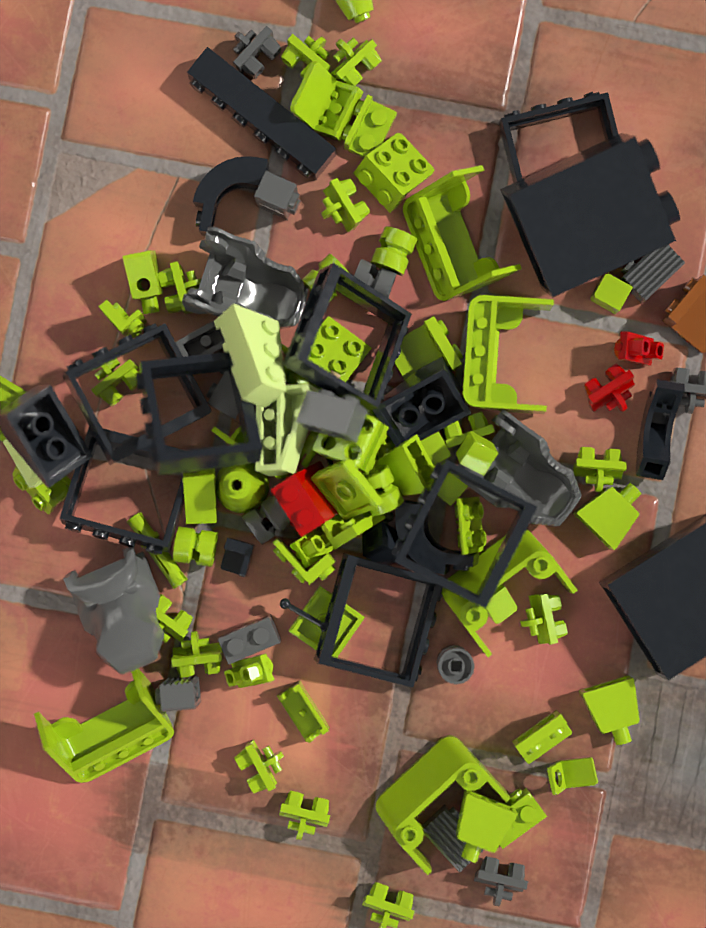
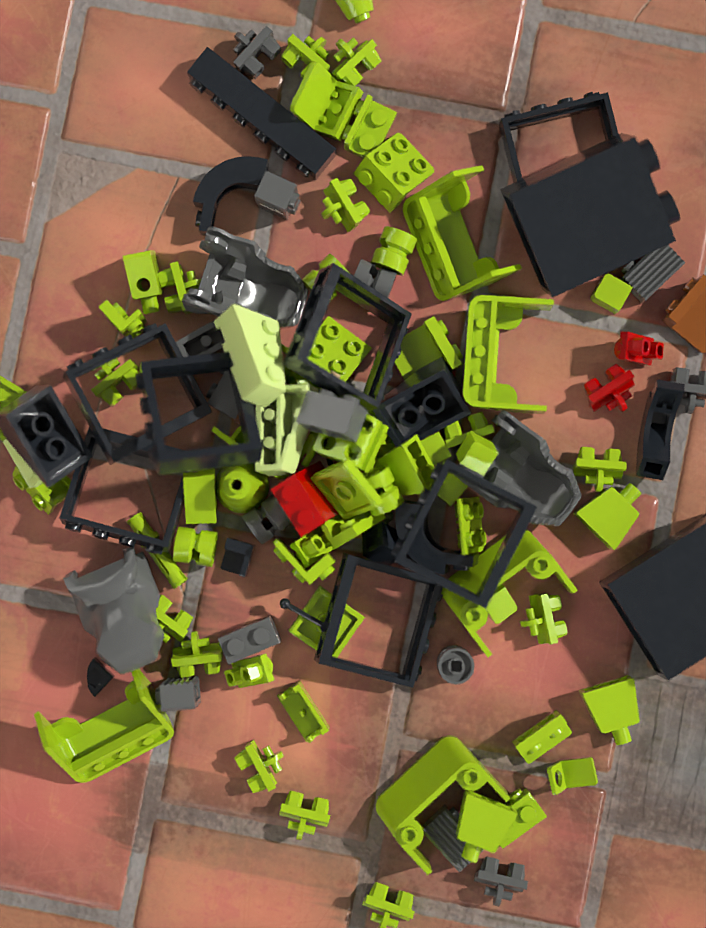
none -> black tile [87,658,115,697]

